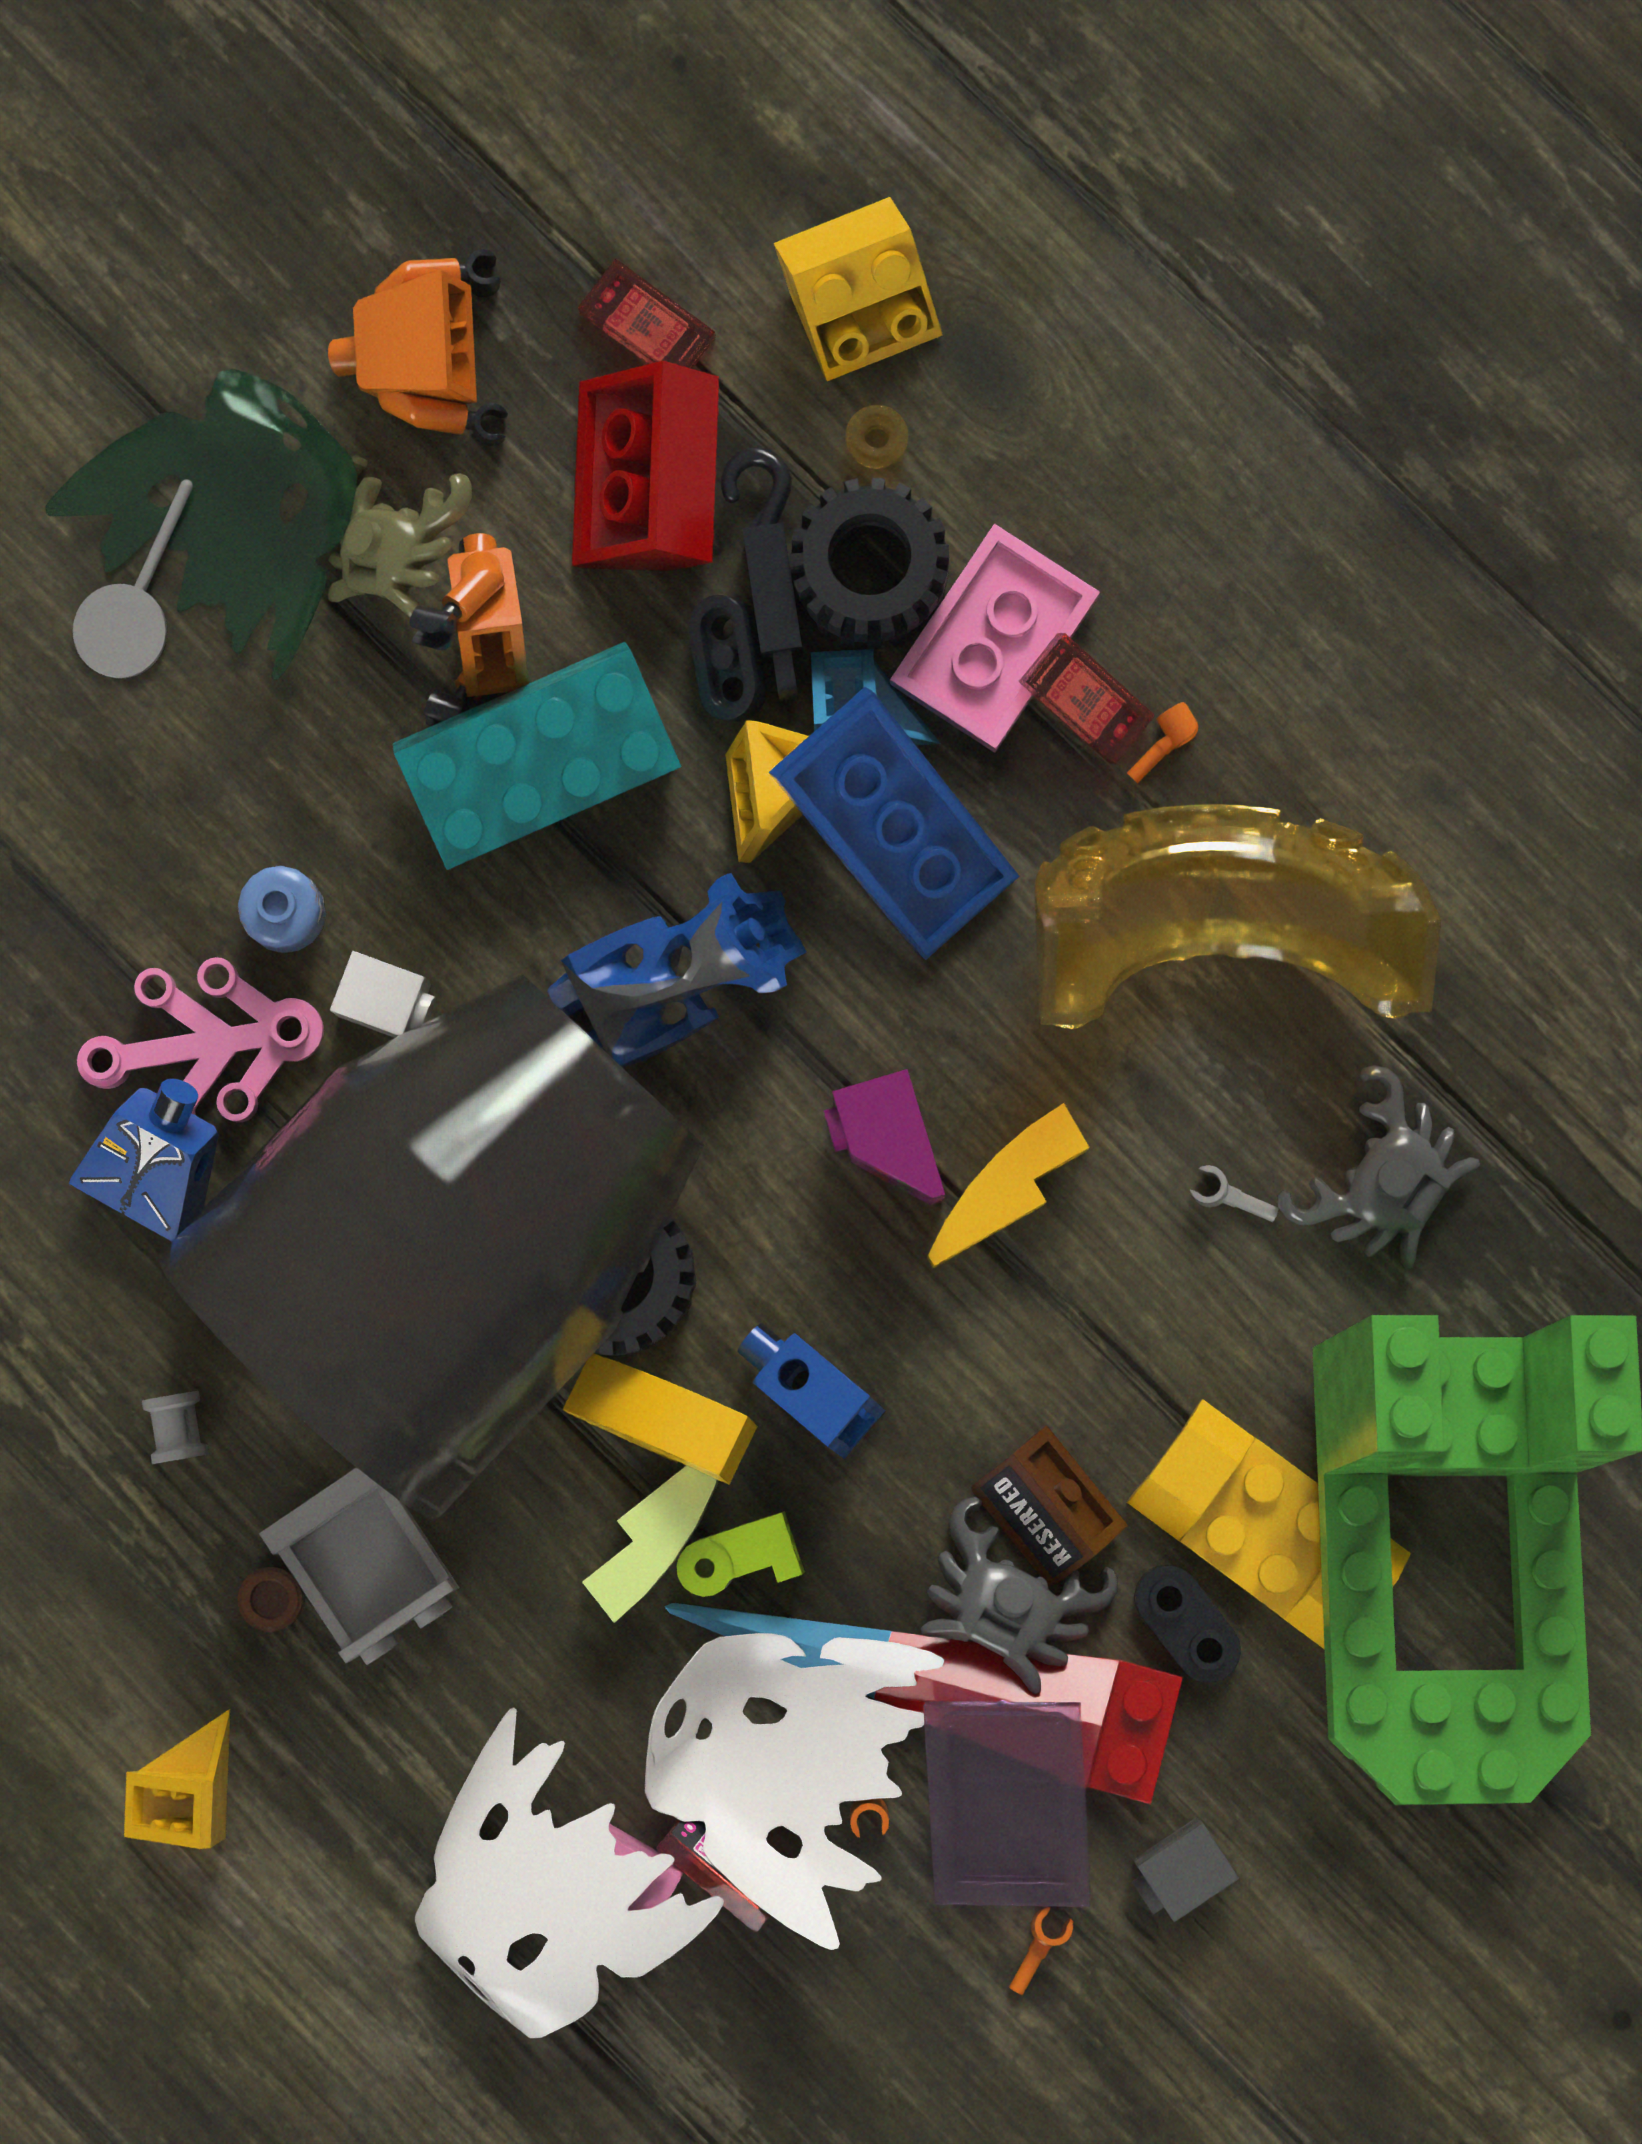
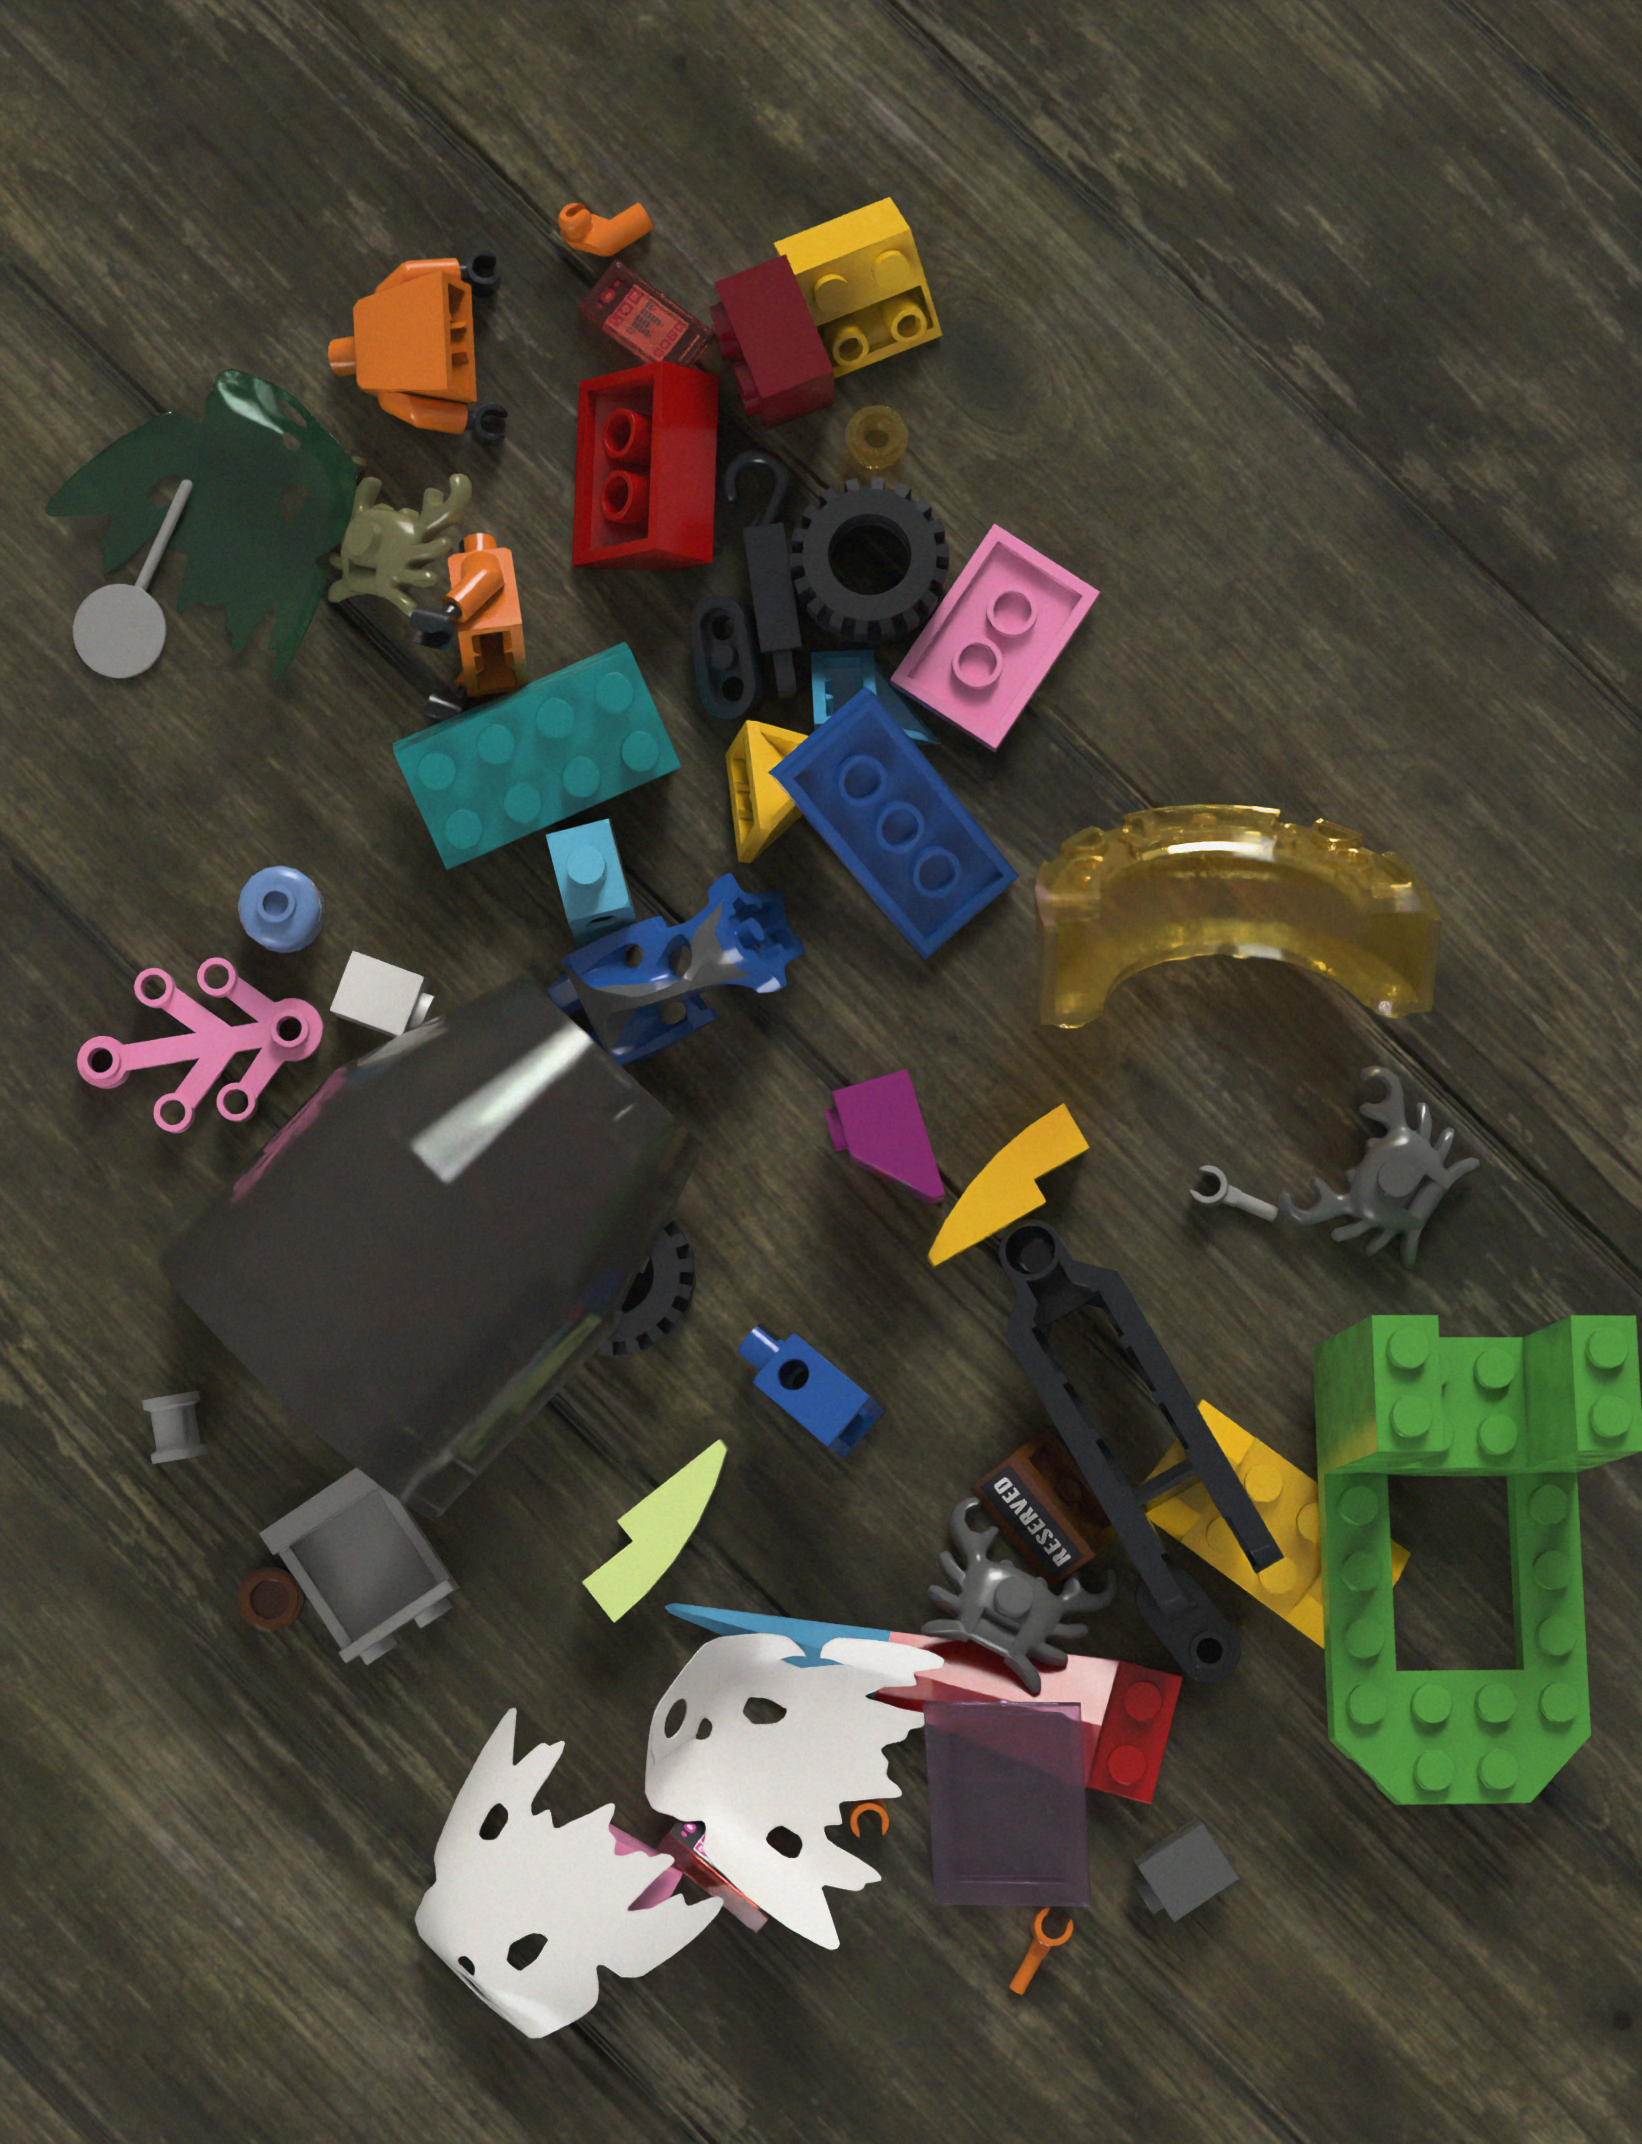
blue torso [69,1079,219,1243] -> none
yellow slope [124,1709,230,1849] -> none
yellow slope [562,1352,758,1485] -> none
lime leg [676,1511,805,1597] -> none
clear red tile [1018,633,1155,764] -> none
orange hand [1127,702,1198,784] -> none
none -> medium azure torso [546,818,637,949]
none -> orange arm [557,202,654,257]
none -> dark red brick [708,254,835,432]
none -> black piece [999,1219,1285,1623]

